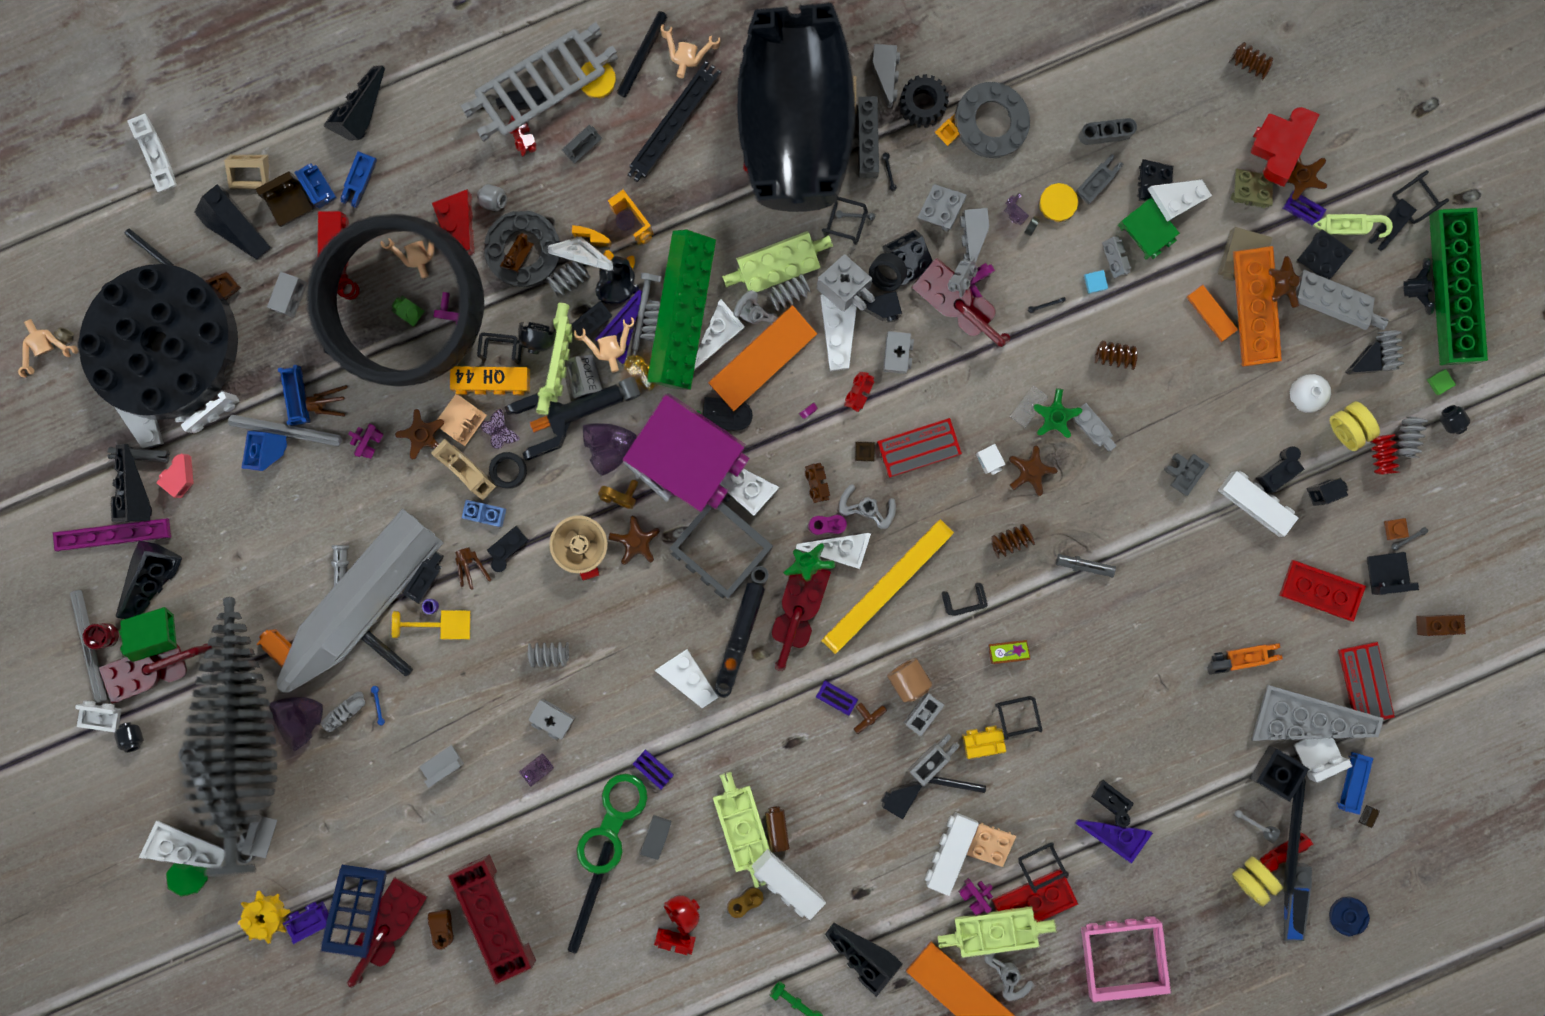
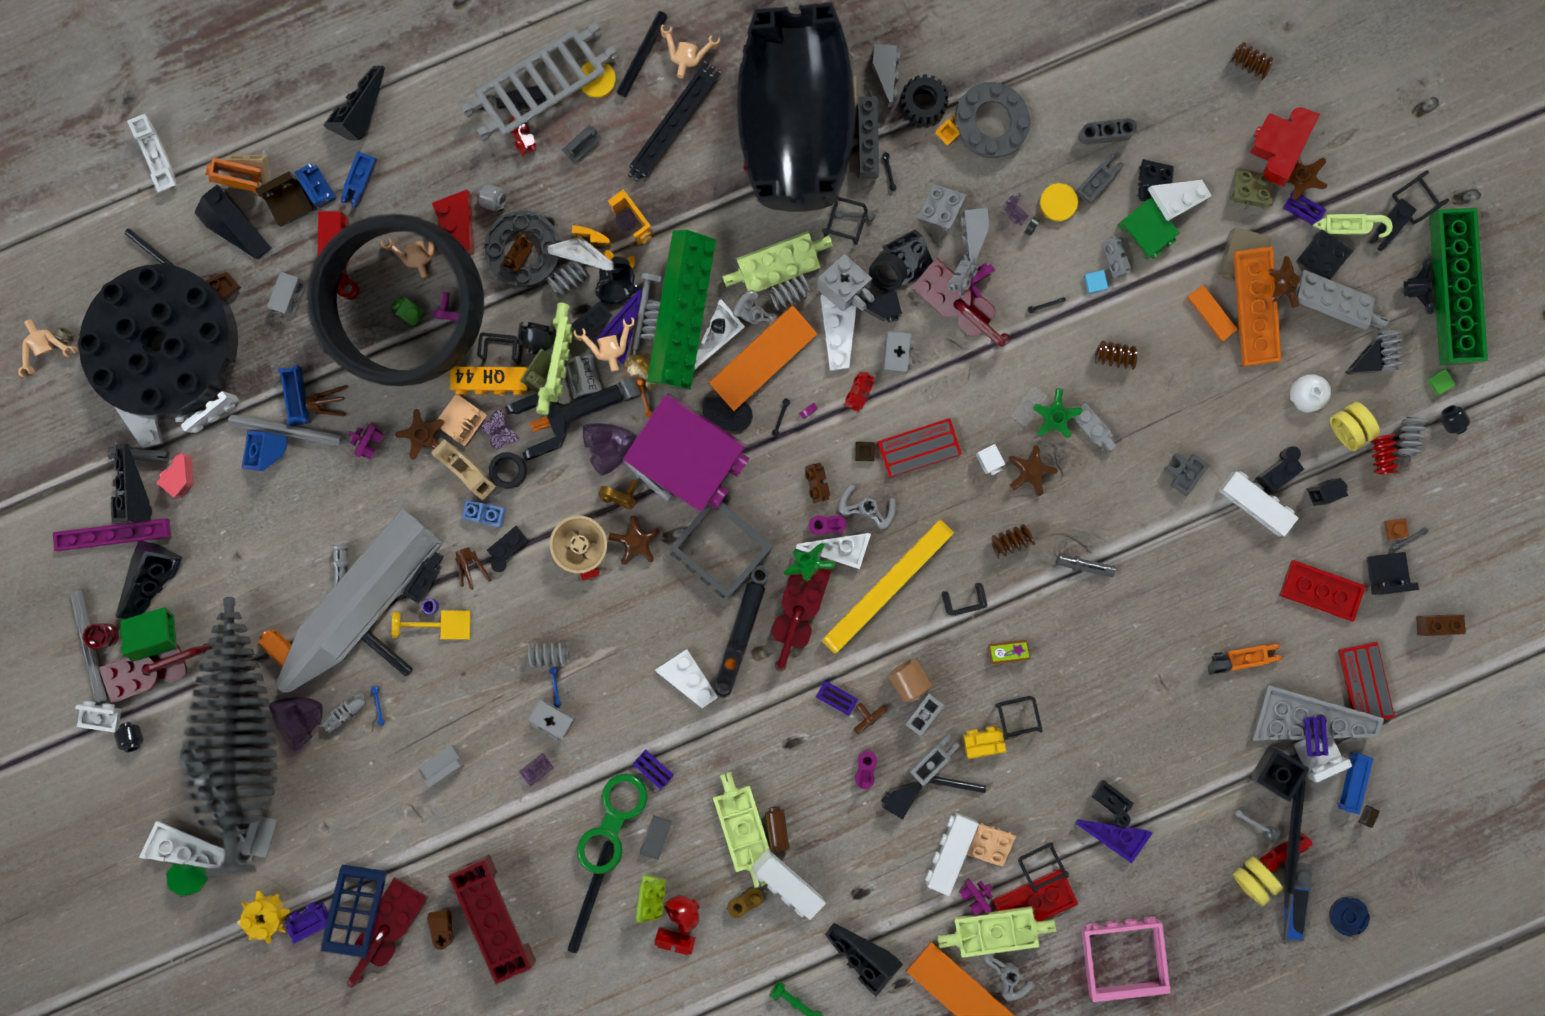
white wing [720,468,779,516] -> none
none -> orange window [206,158,261,194]
none -> olive hinge [520,349,552,393]
none -> blue hinge [549,667,561,707]
none -> orange hinge [636,379,653,418]
none -> lime bracket [636,875,666,923]
none -> black hinge [711,318,725,334]
none -> black hinge [772,398,790,436]
none -> magenta piece [855,750,877,789]
none -> dark purple tile [1303,716,1329,757]

